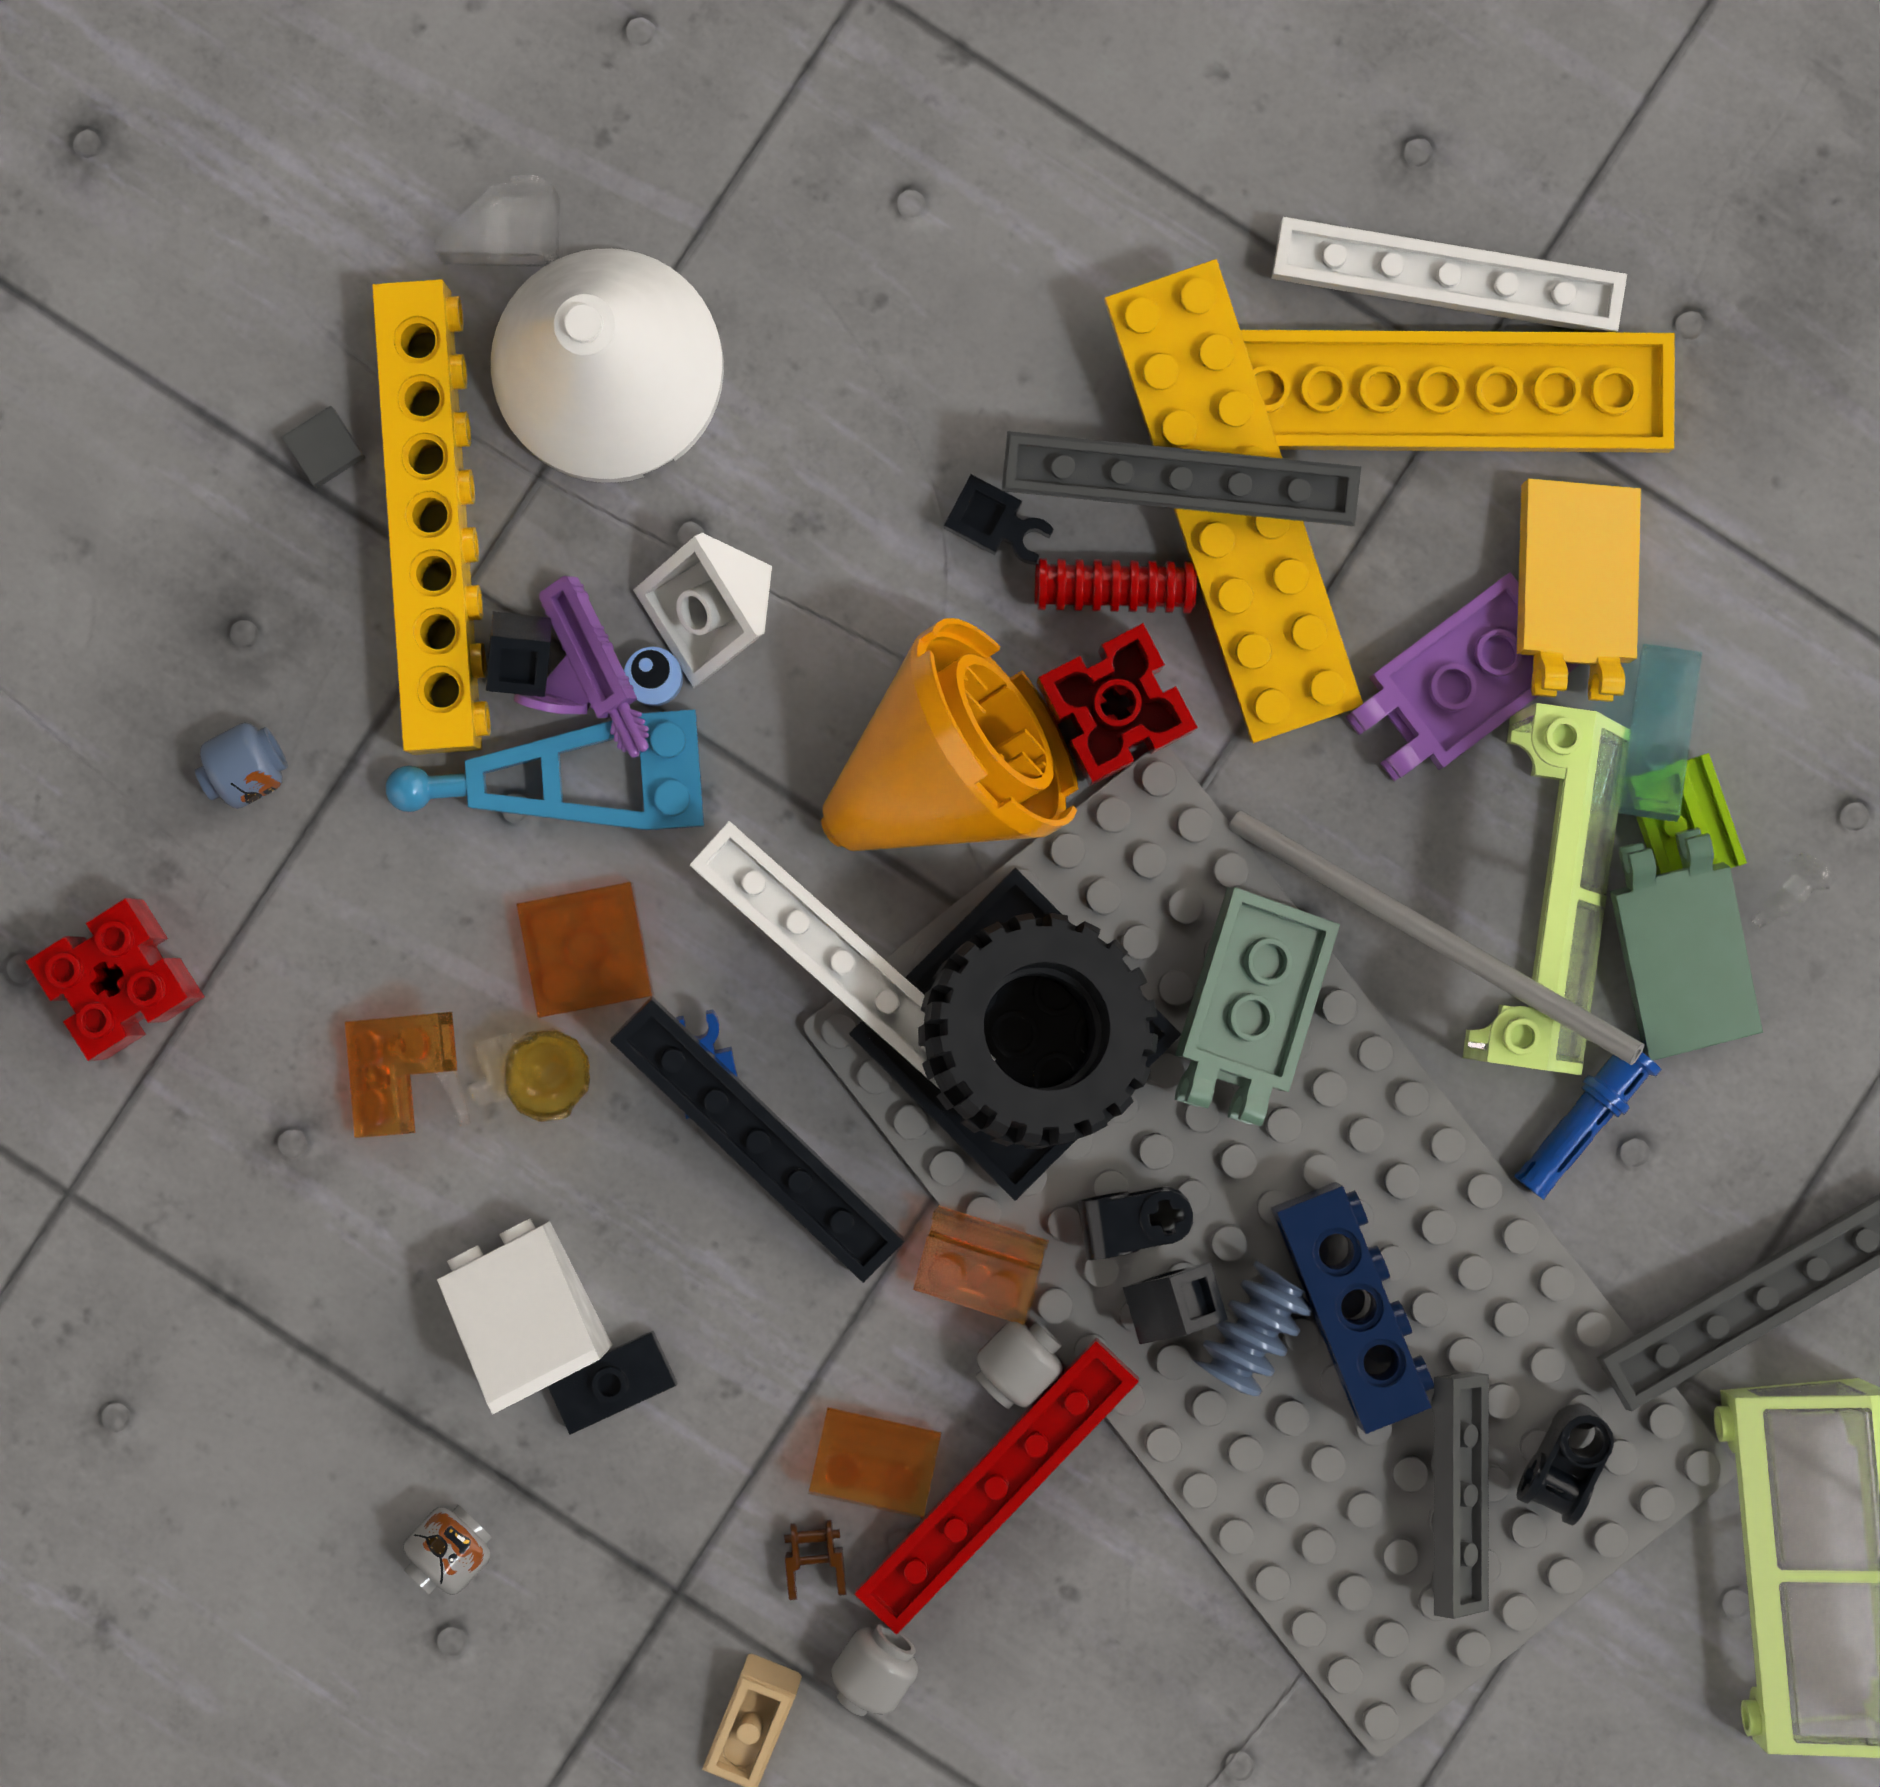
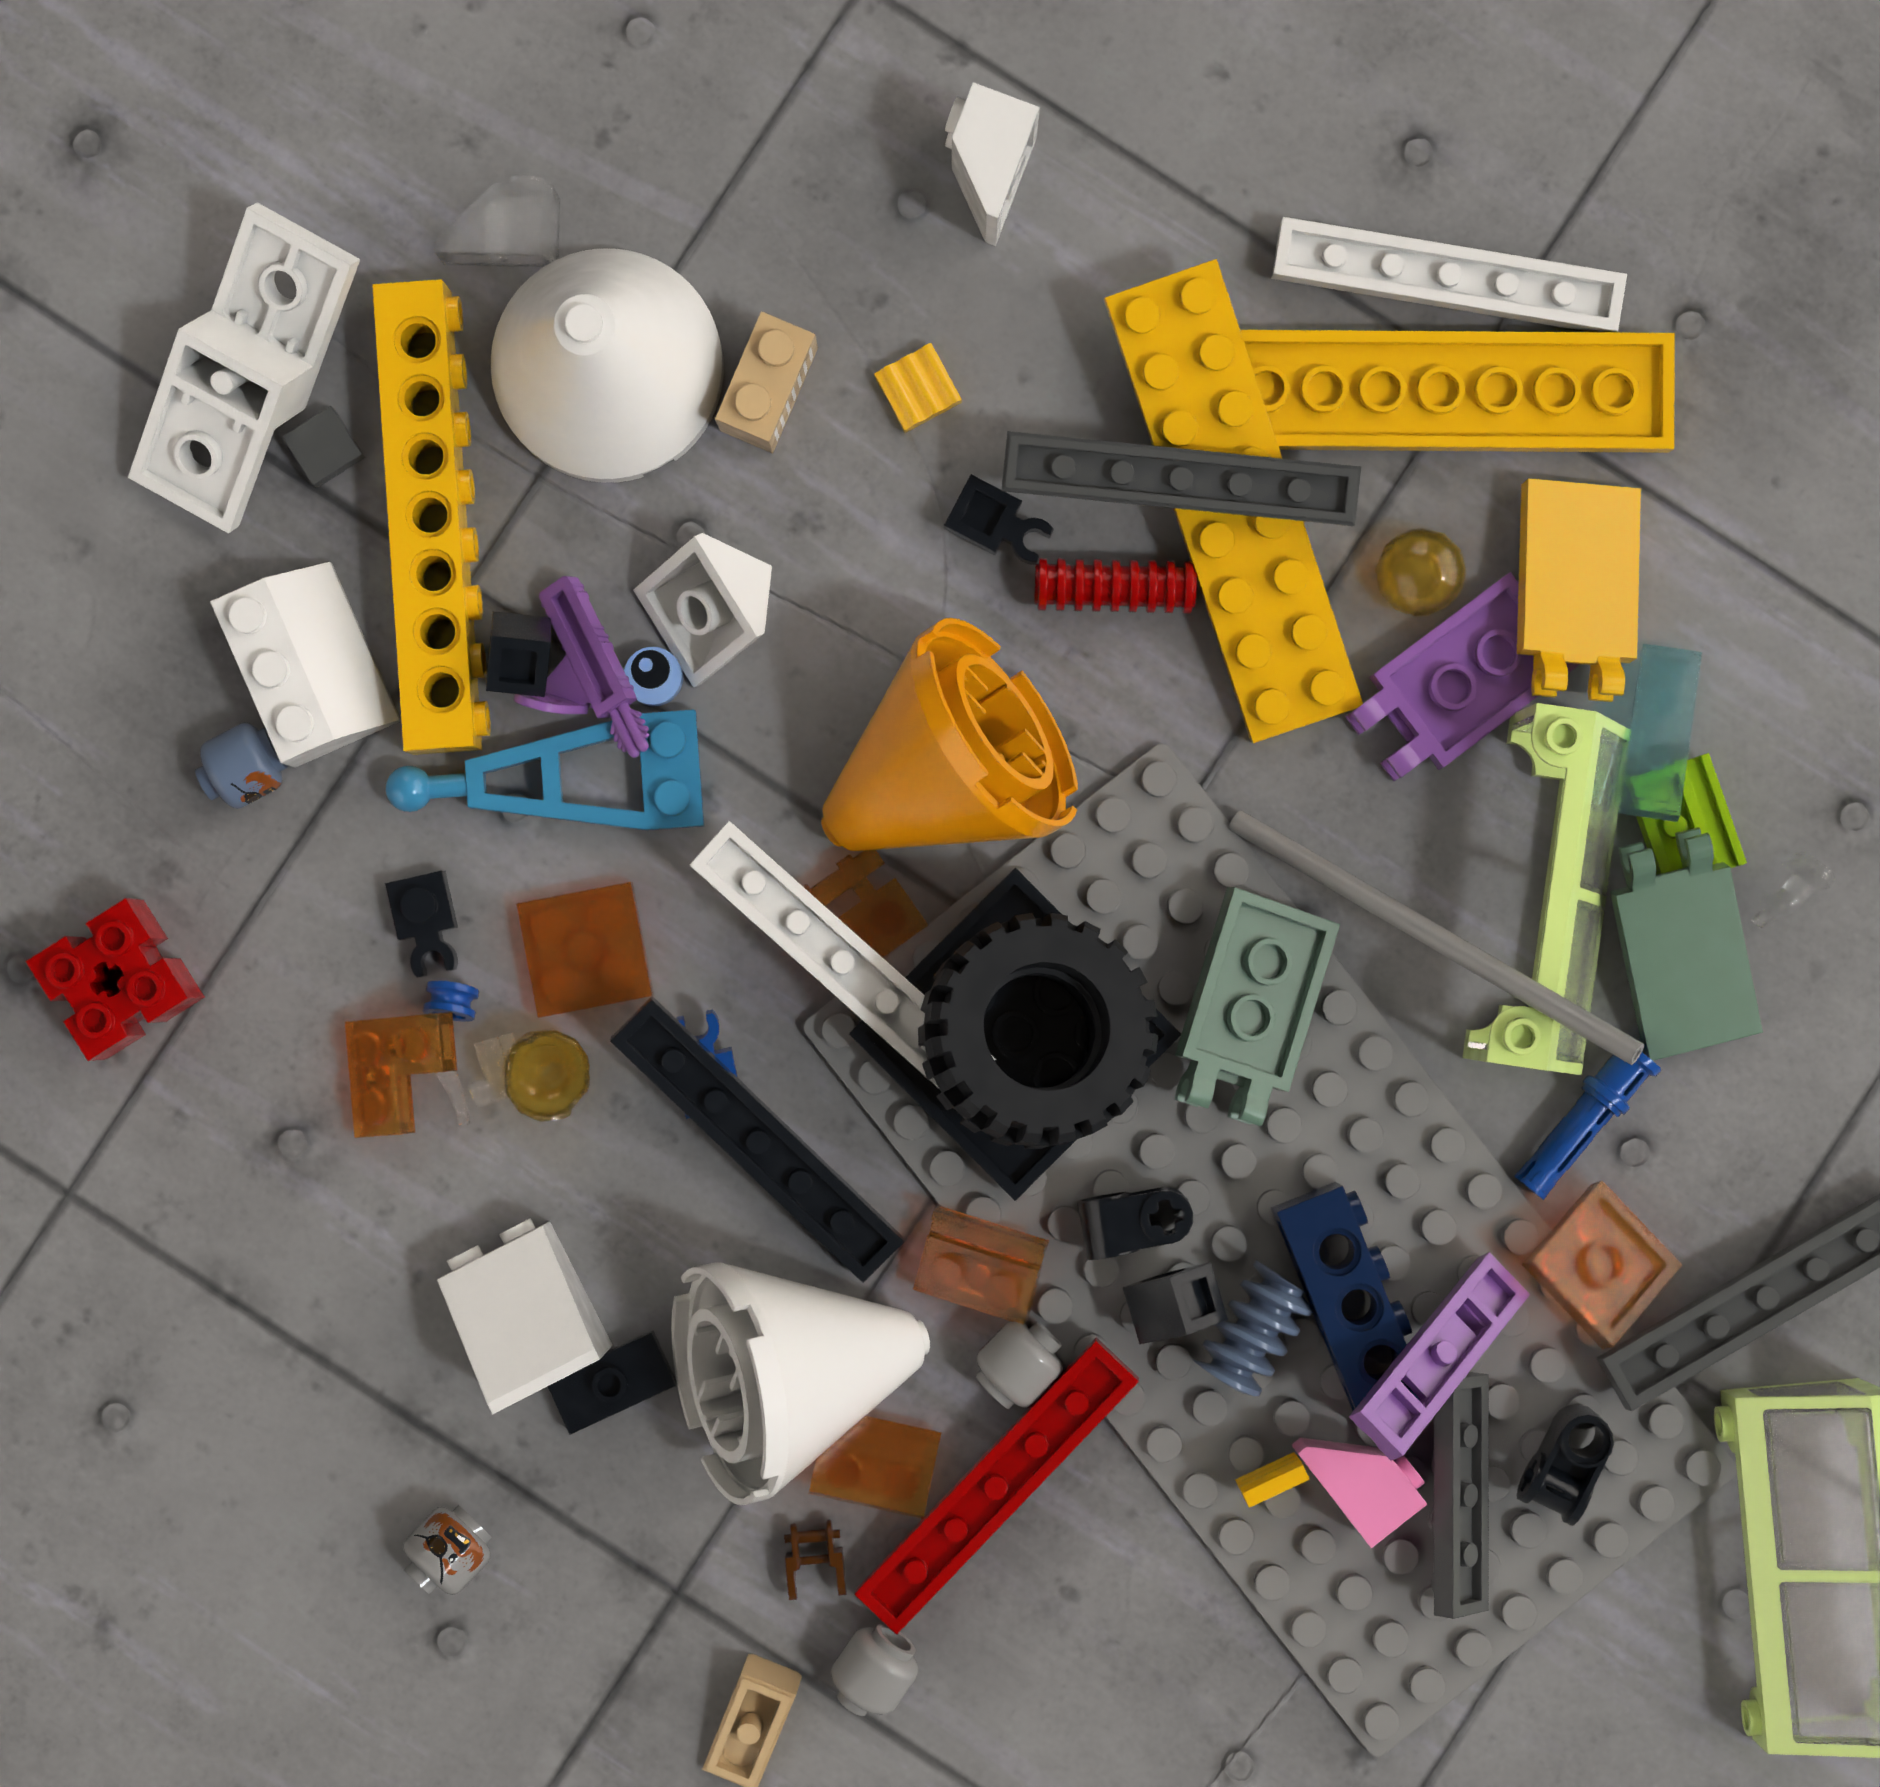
red brick [1036,623,1198,786] -> none
none -> white bracket [128,202,360,534]
none -> white slope [210,562,401,768]
none -> black plate [385,871,458,978]
none -> blue bush [422,981,479,1022]
none -> white cone [671,1262,930,1505]
none -> tan brick [715,311,818,453]
none -> clear orange plate [803,850,929,958]
none -> yellow piece [874,343,962,433]
none -> white slope [945,82,1040,246]
none -> yellow piece [1235,1452,1310,1508]
none -> bright pink slope [1291,1438,1427,1548]
none -> medium lavender hinge [1349,1252,1530,1461]
none -> clear yellow hair [1375,528,1467,617]
none -> clear orange plate [1521,1181,1682,1349]

